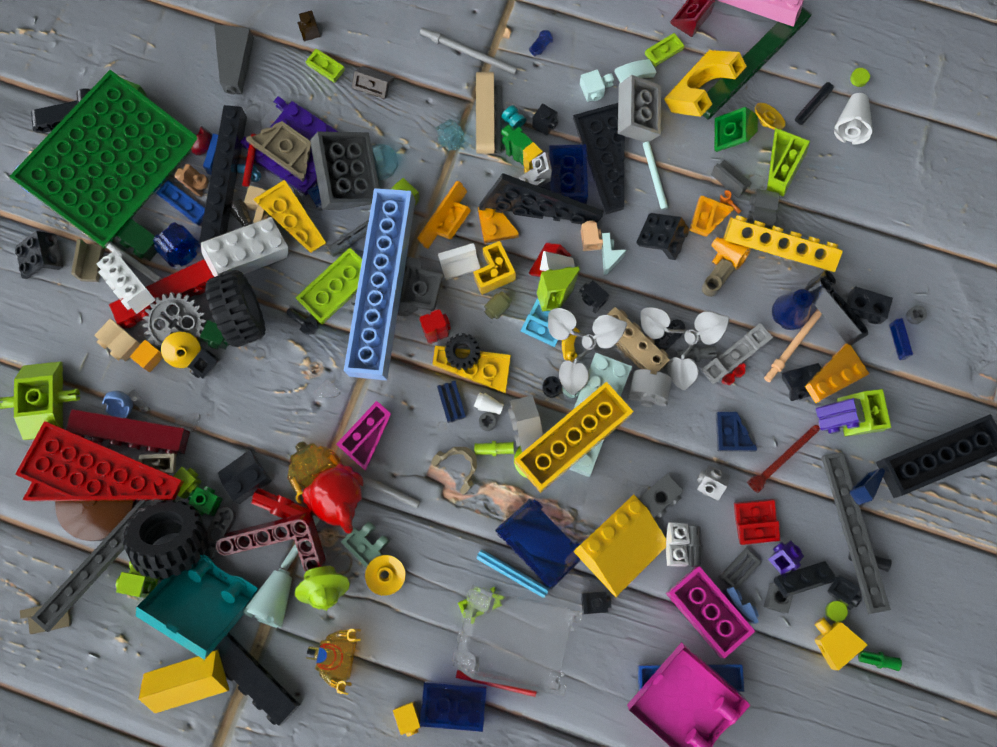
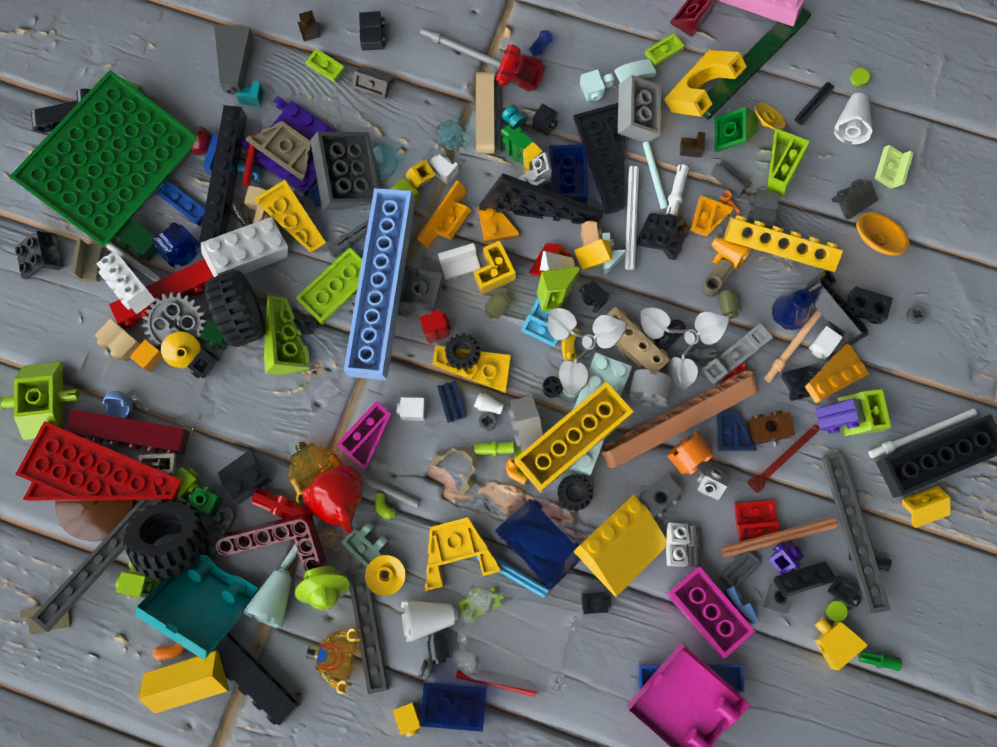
medium nougat hips [175,164,209,197] -> none
dark blue slope [849,468,885,505] -> none
clear blue tile [889,318,913,360] -> none
none -> orange arm [152,642,186,661]
none -> teal panel [236,81,264,107]
none -> lime wedge [264,295,310,375]
none -> dark grey tile [347,568,389,694]
none -> black brick [359,11,386,51]
none -> lime arm [375,493,396,520]
none -> white brick [397,397,426,421]
none -> white cone [401,600,458,642]
none -> yellow brick [405,159,435,189]
none -> dark grey bush [418,659,434,680]
none -> yellow wing [425,517,502,591]
none -> black brick [427,633,450,664]
none -> white brick [429,154,459,185]
none -> dark red piece [494,45,546,92]
none -> light orange arm [506,457,528,485]
none -> black tyre [557,474,594,511]
none -> yellow slope [574,239,612,270]
none -> nougat beam [600,371,759,468]
none -> white axle [625,166,639,270]
none -> white pin [665,164,689,216]
none -> orange brick [667,431,714,475]
none -> dark brown panel [679,132,705,158]
none -> olive brick [718,290,741,319]
none -> nougat axle [721,517,838,558]
none -> reddish brown brick [747,410,795,445]
none -> white brick [808,326,843,359]
none -> clear smoke bracket [832,179,879,219]
none -> light orange dish [856,212,909,256]
none -> white bar [868,409,977,458]
none -> yellowish green bracket [875,145,914,189]
none -> yellow panel [902,486,950,528]

